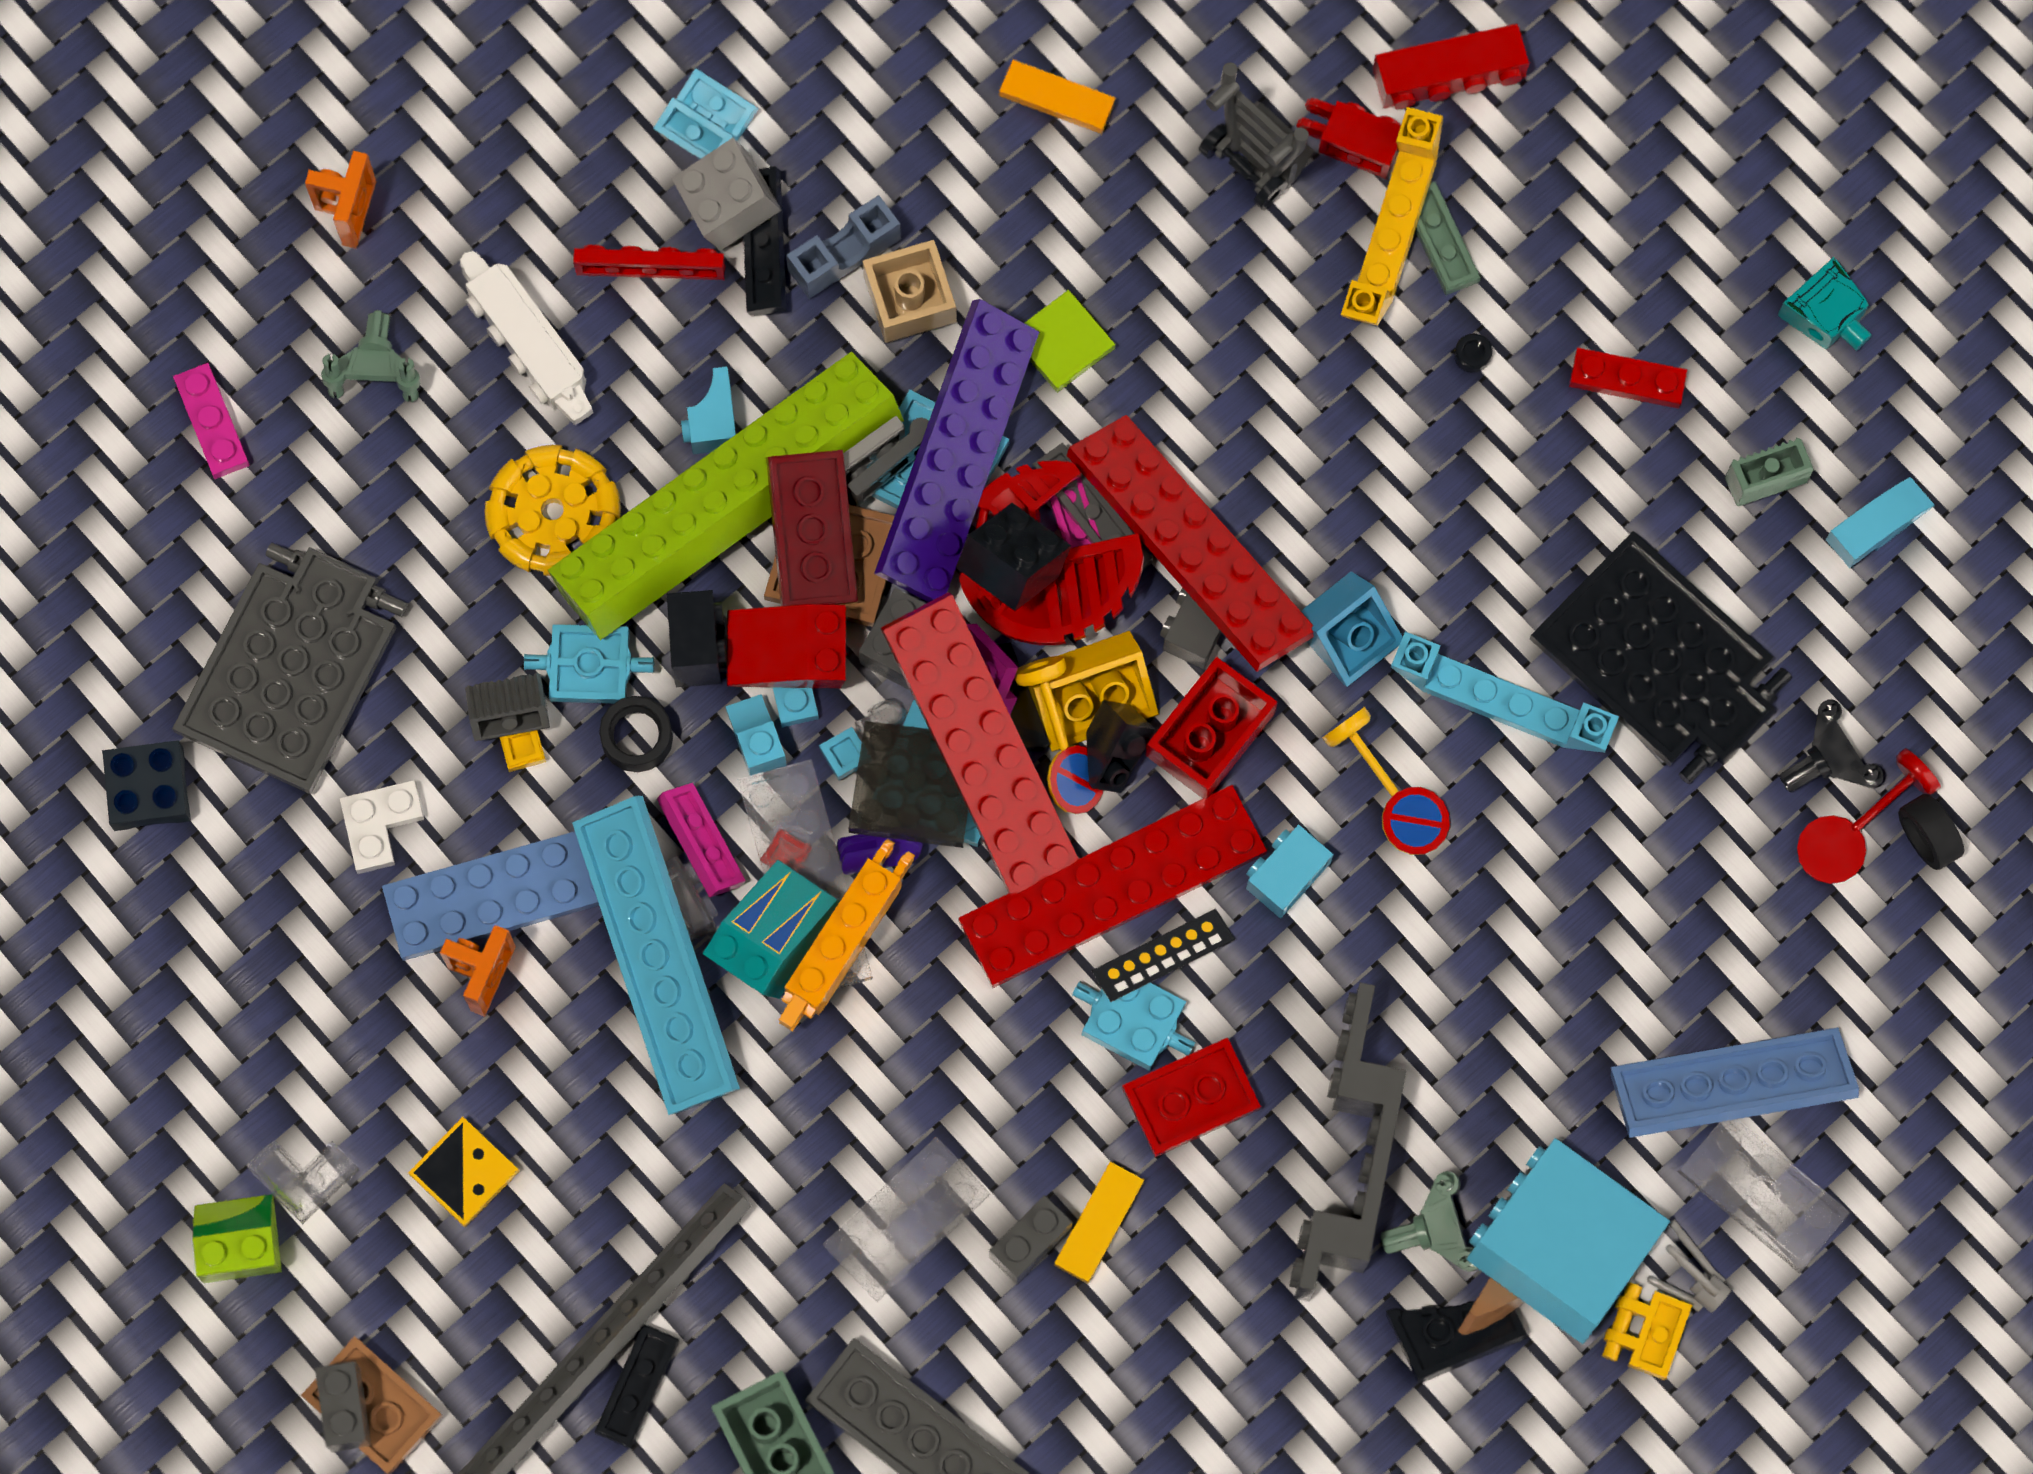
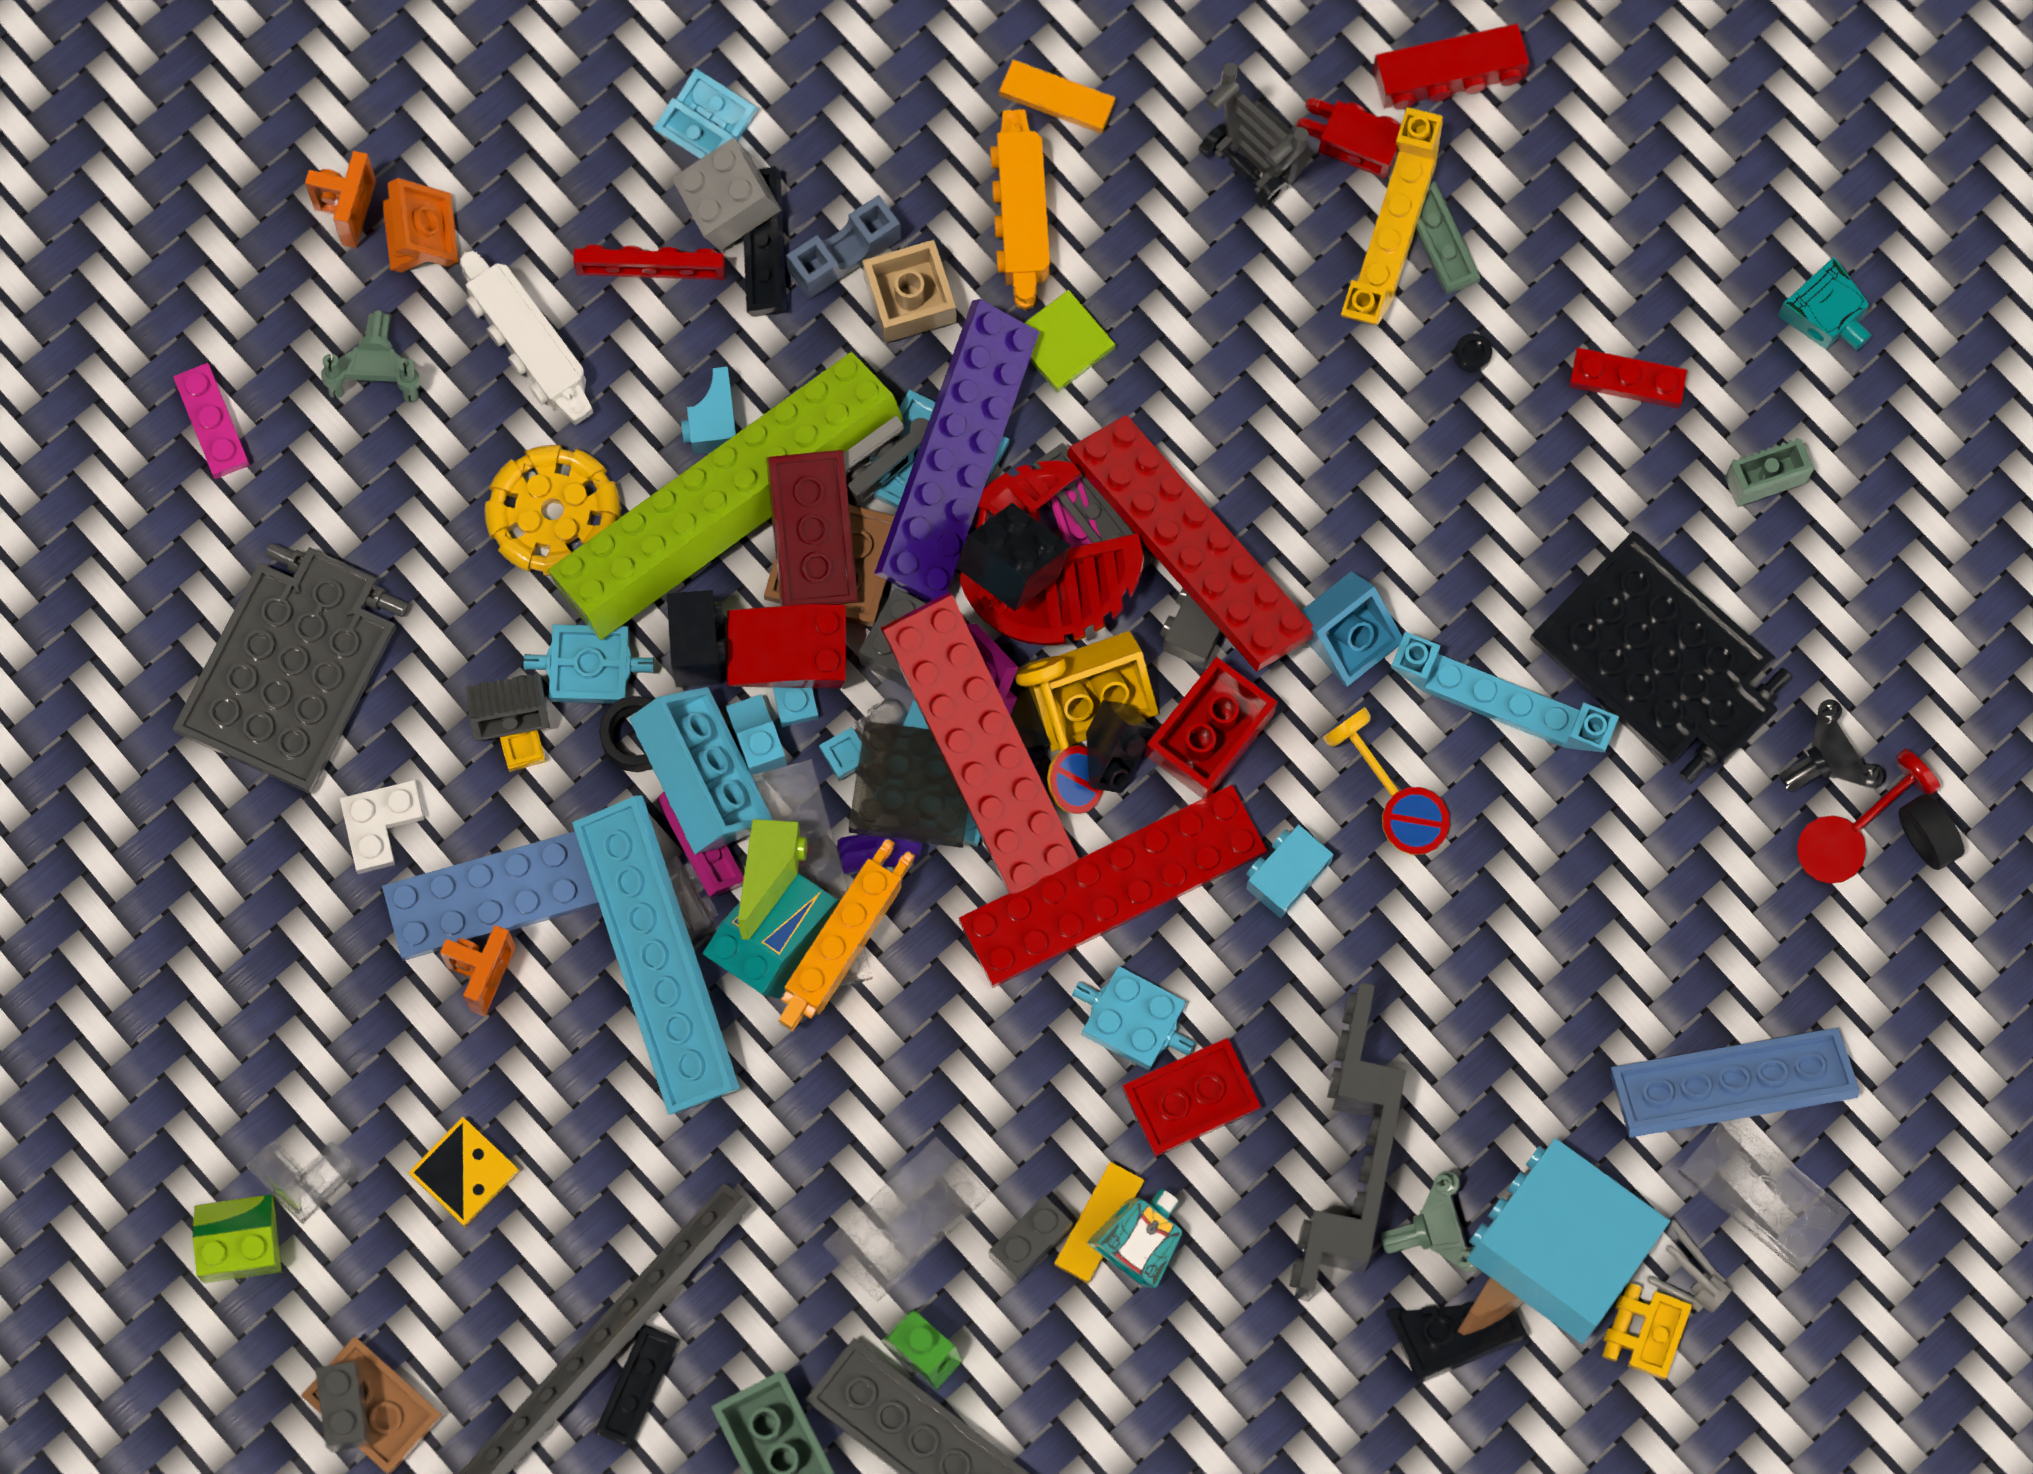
black brick [102,740,191,831] -> none
black sticker [1091,908,1235,1002] -> none
medium azure slope [1826,477,1934,568] -> none
none -> orange bracket [383,178,459,273]
none -> medium azure slope [629,687,773,854]
none -> lime slope [738,819,807,940]
none -> bright green torso [881,1310,963,1391]
none -> light orange hinge [990,109,1050,311]
none -> torso [1086,1189,1182,1288]

